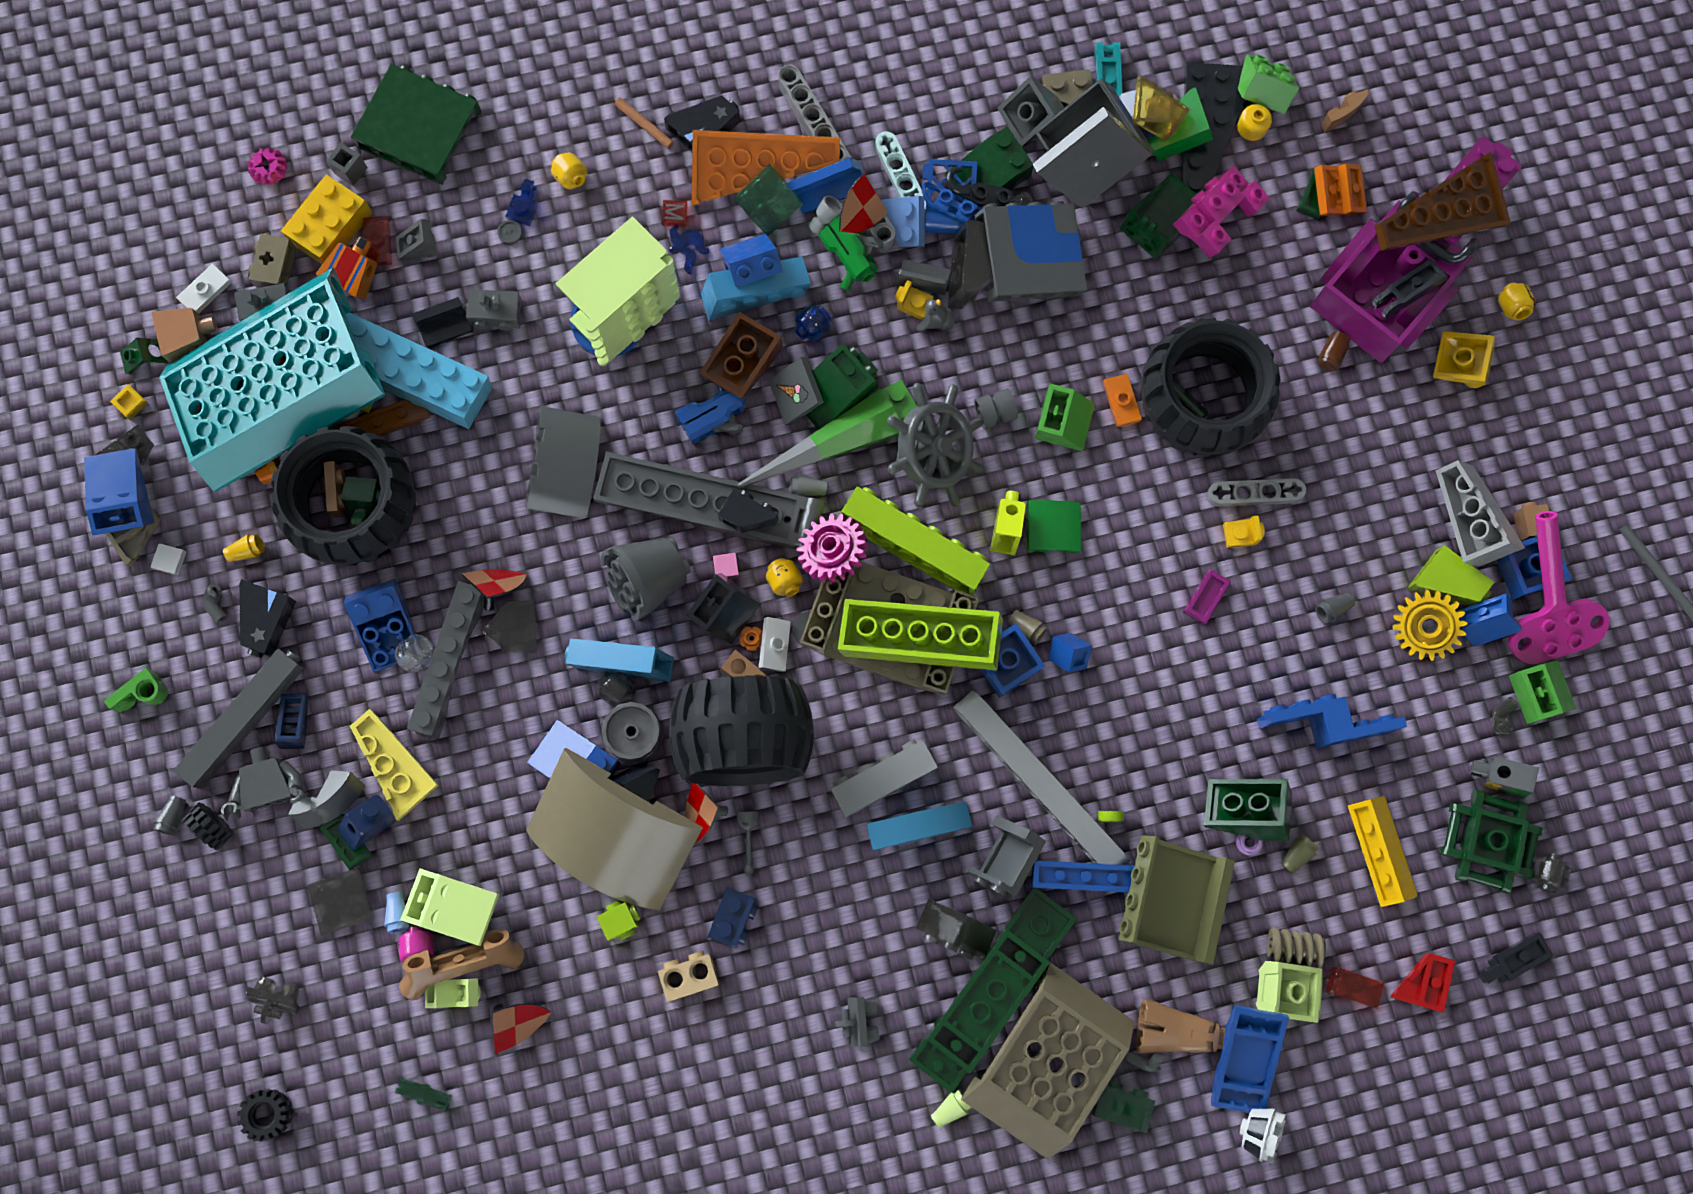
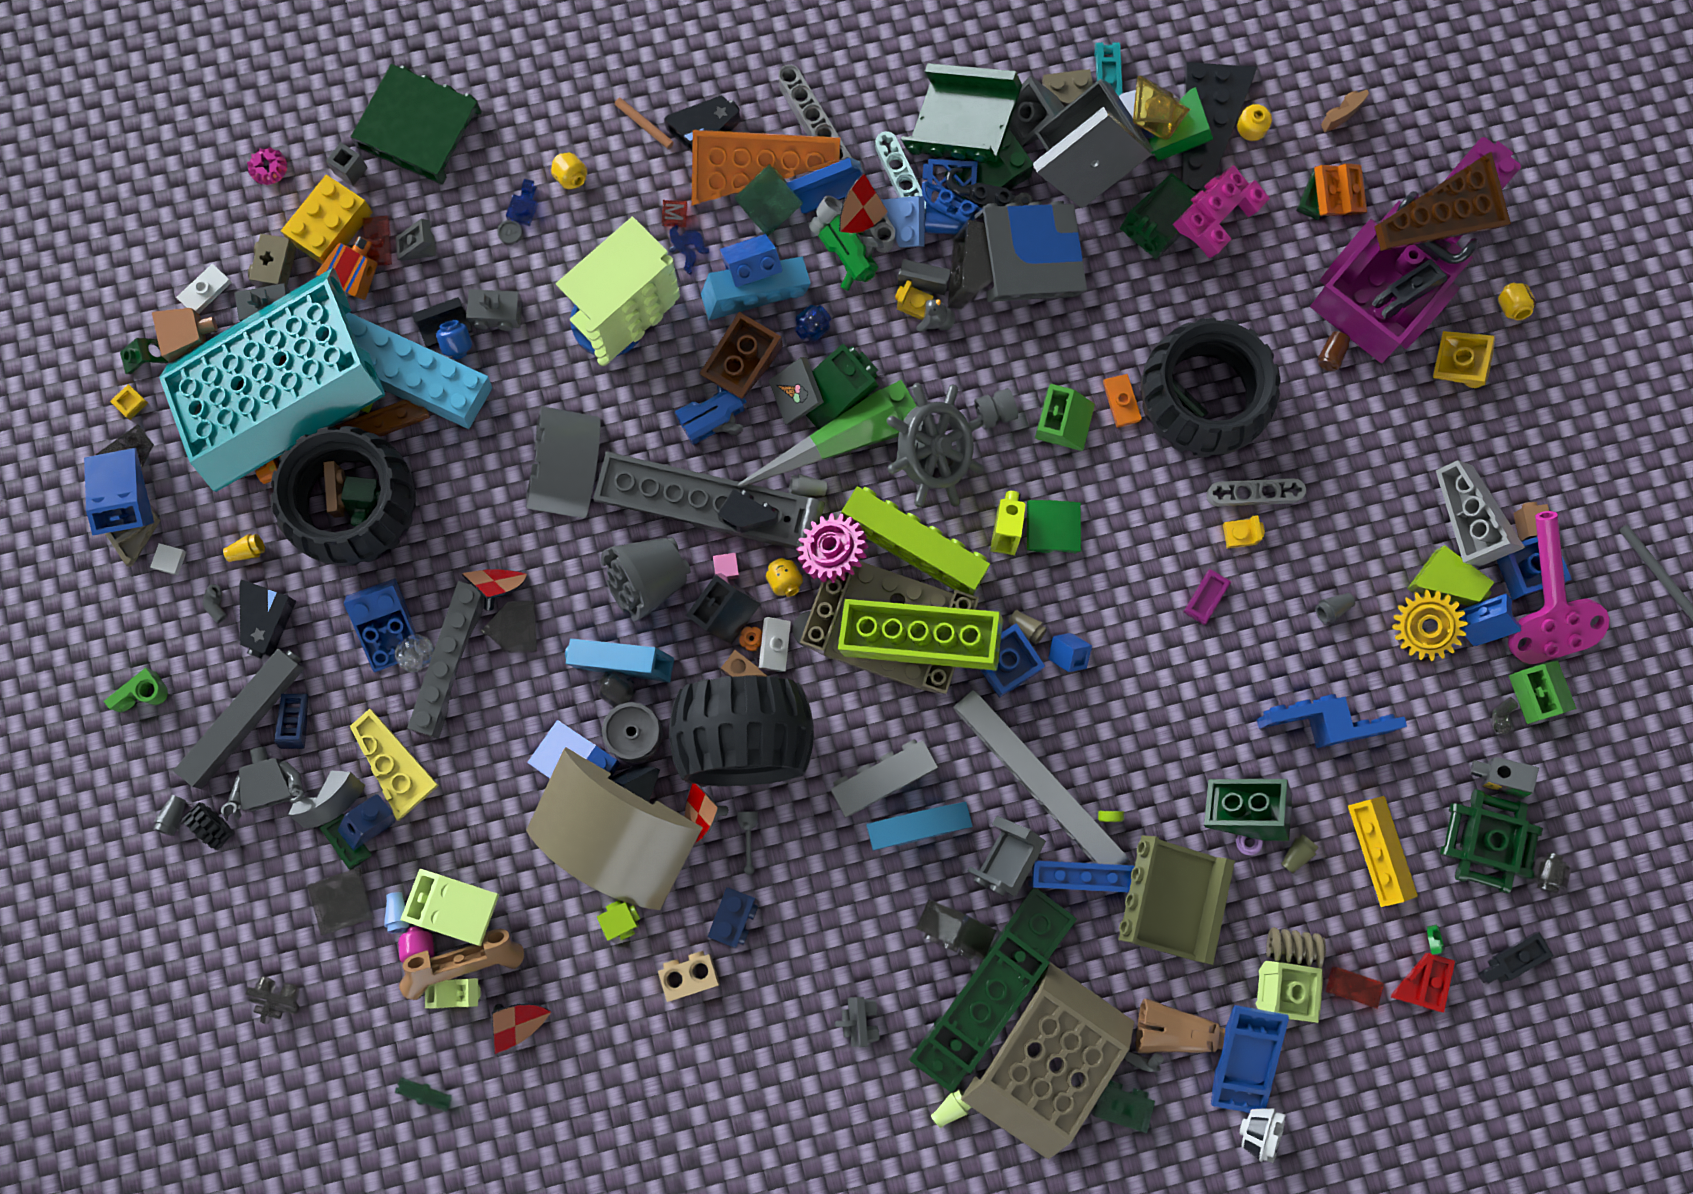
black tyre [237,1089,293,1141] -> none
bright green slope [1238,54,1299,114] -> none
none -> blue head [436,320,473,359]
none -> panel [901,63,1022,163]
none -> green tile [1427,924,1445,955]

